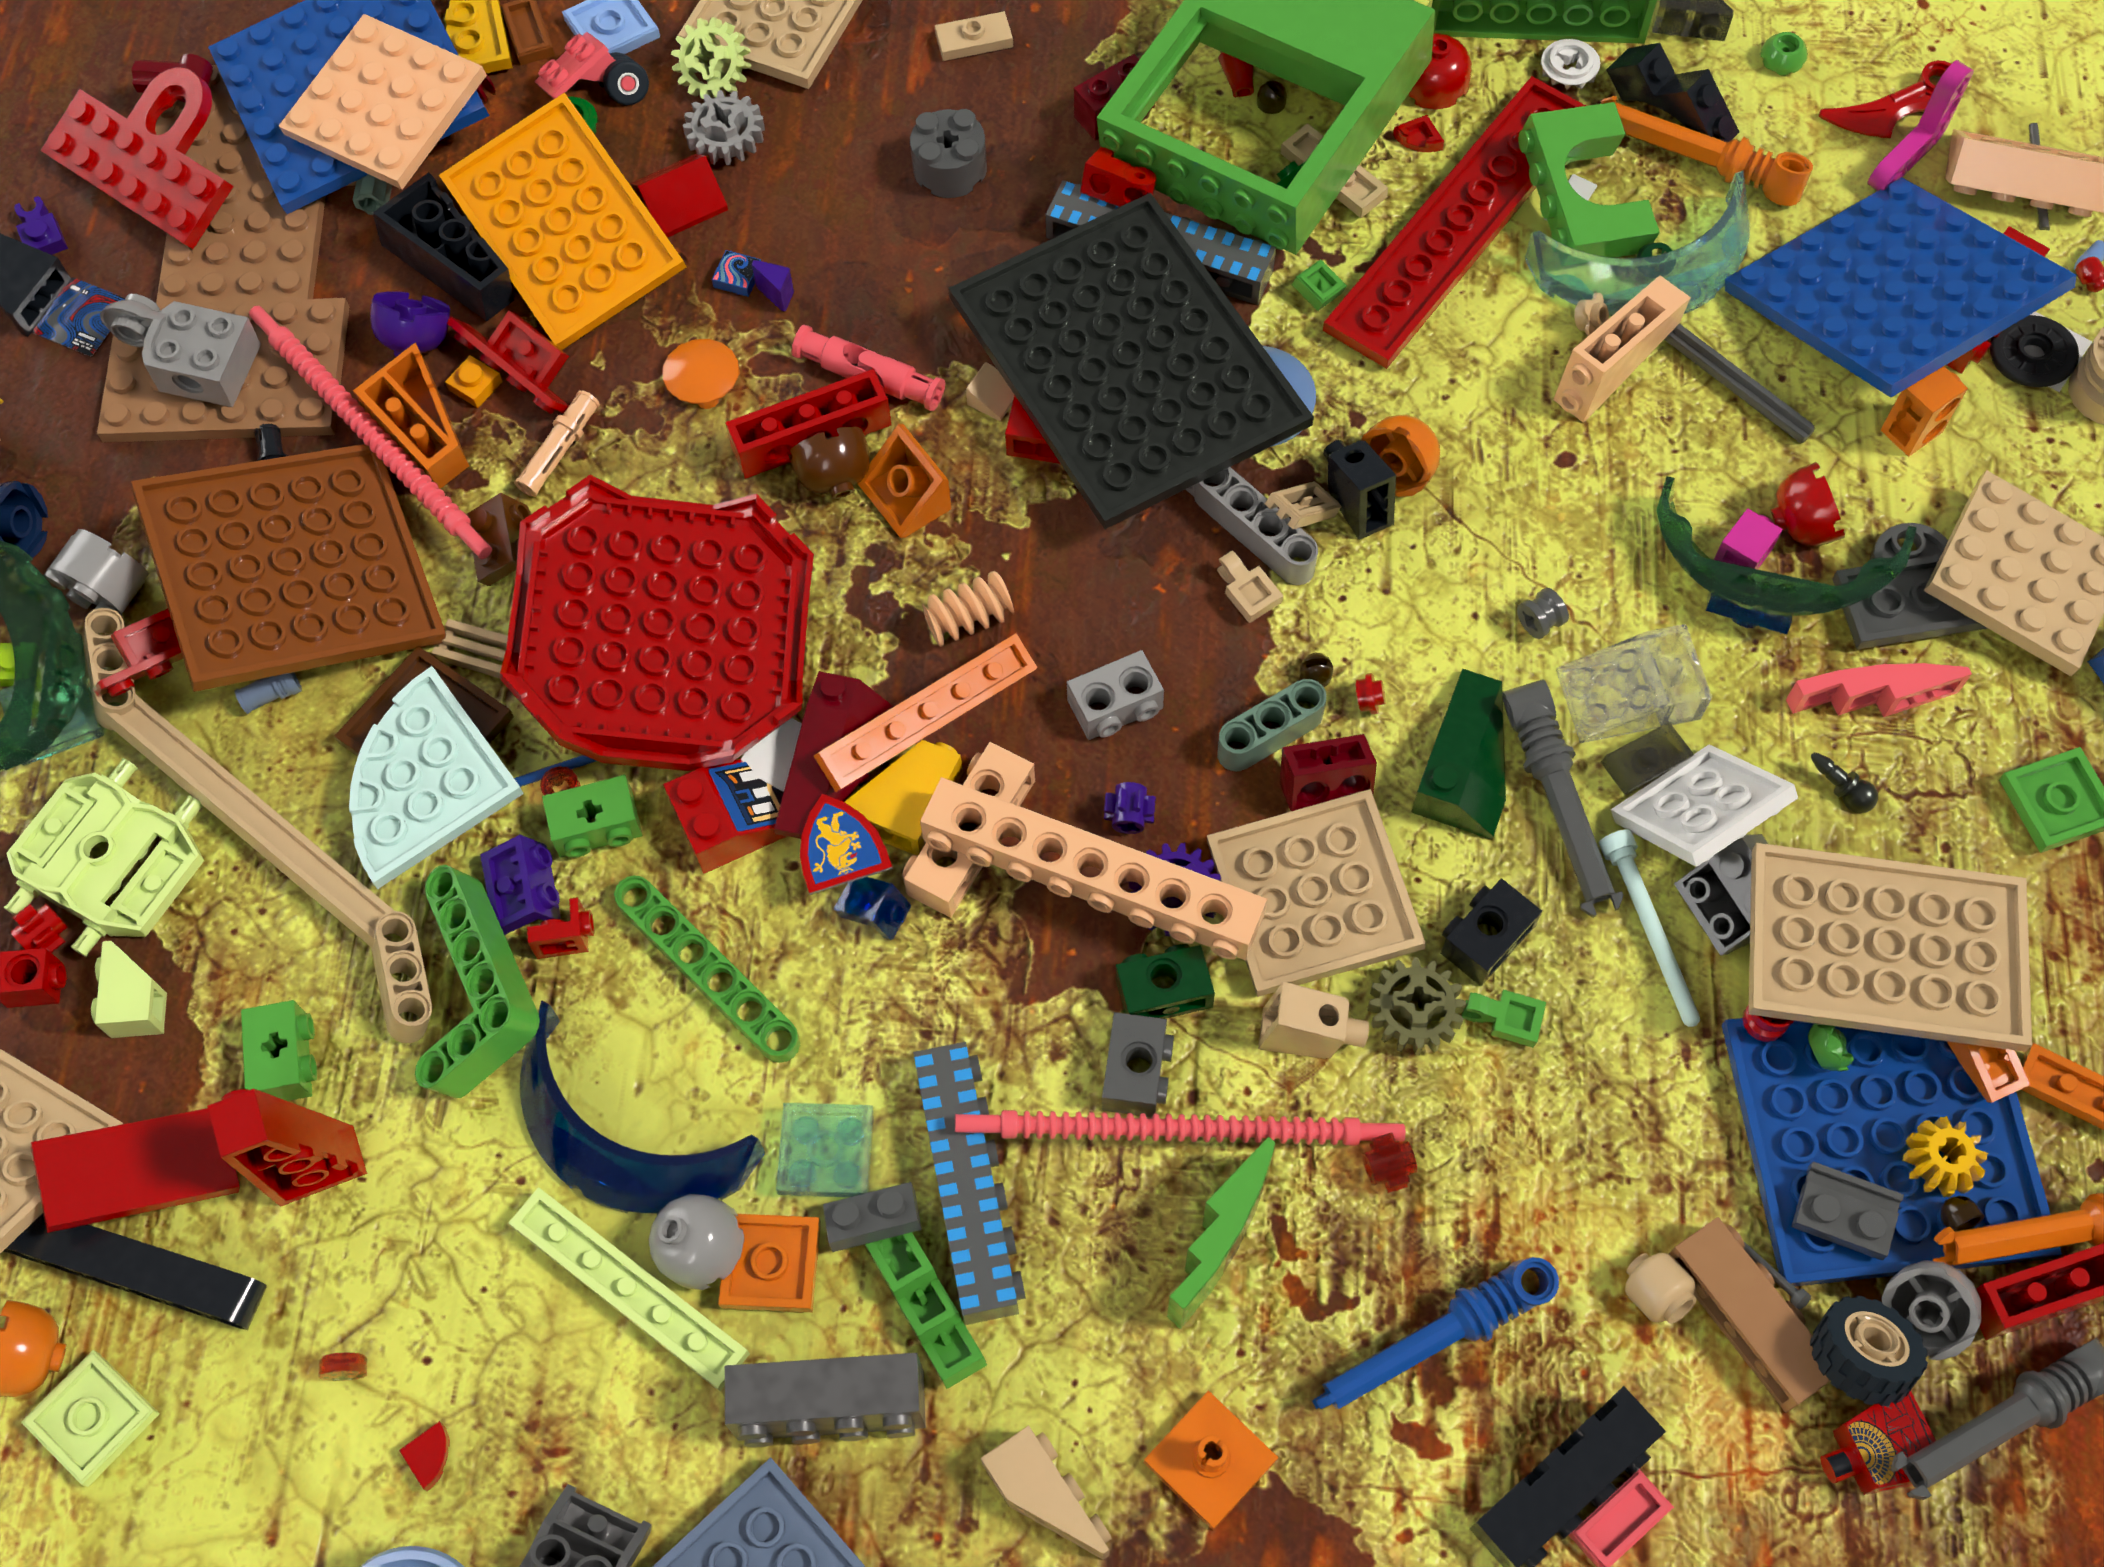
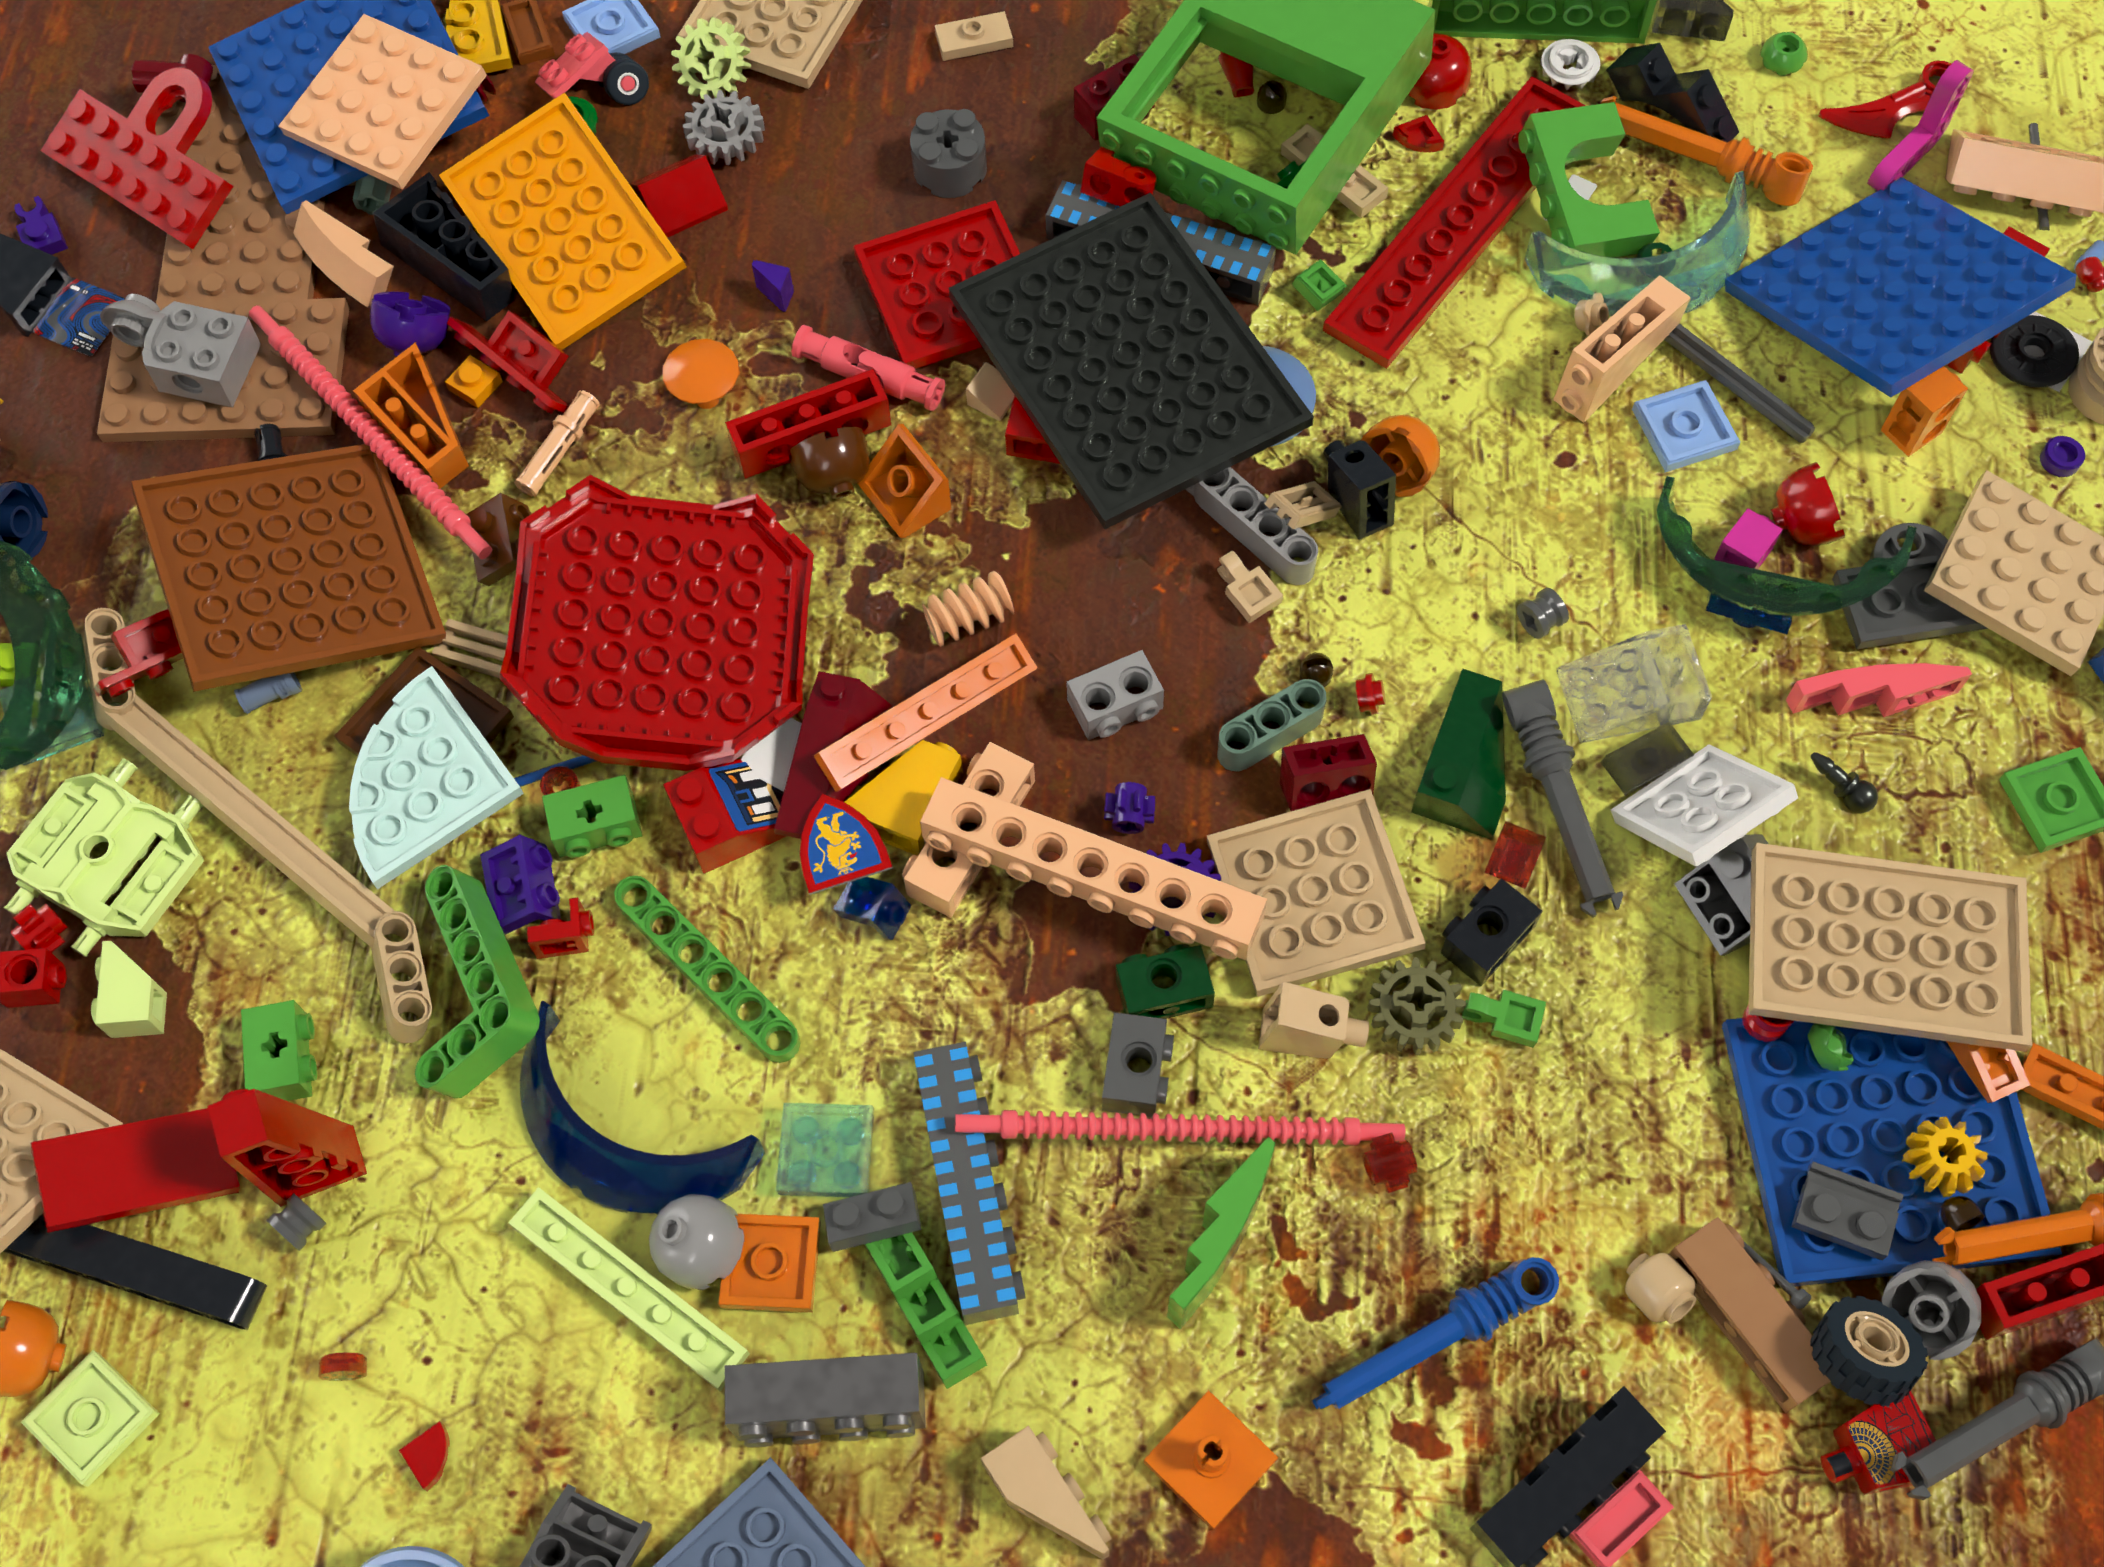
light grey brick [43,529,149,615] -> none
tile [712,250,761,297] -> none
light aqua piece [1599,829,1700,1027] -> none
none -> dark grey wheel [267,1193,327,1251]
none -> light nougat slope [293,200,394,308]
none -> red plate [854,200,1020,369]
none -> clear red brick [1484,821,1546,889]
none -> light blue tile [1632,380,1740,472]
none -> dark purple tile [2040,436,2085,477]

